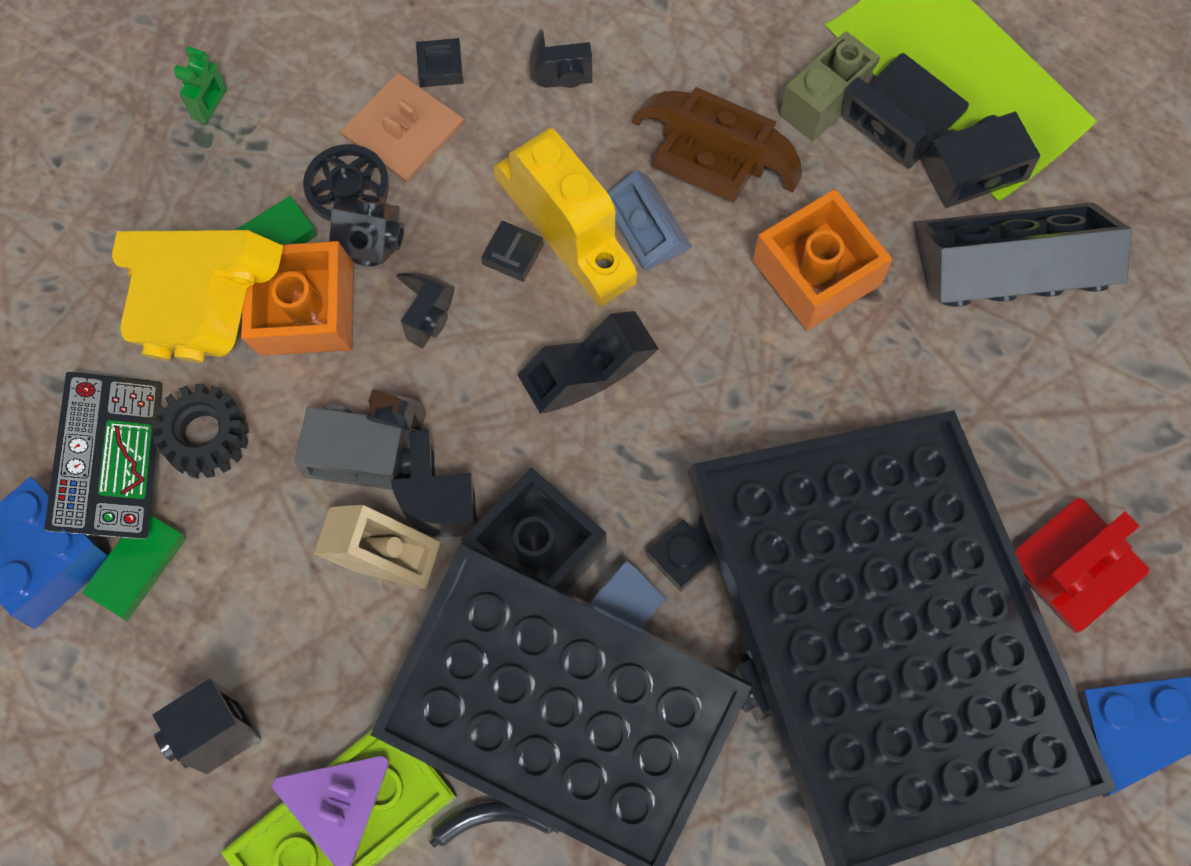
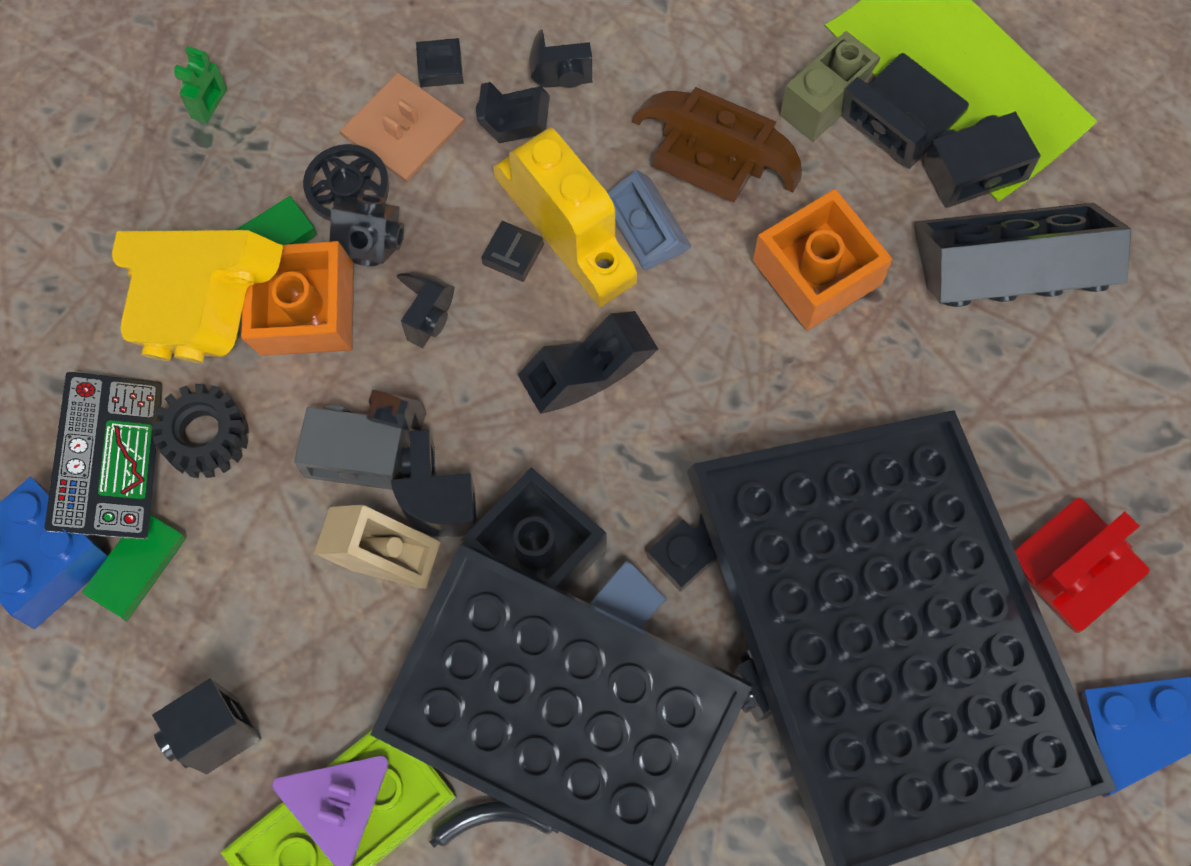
none -> black bracket [476,82,550,143]

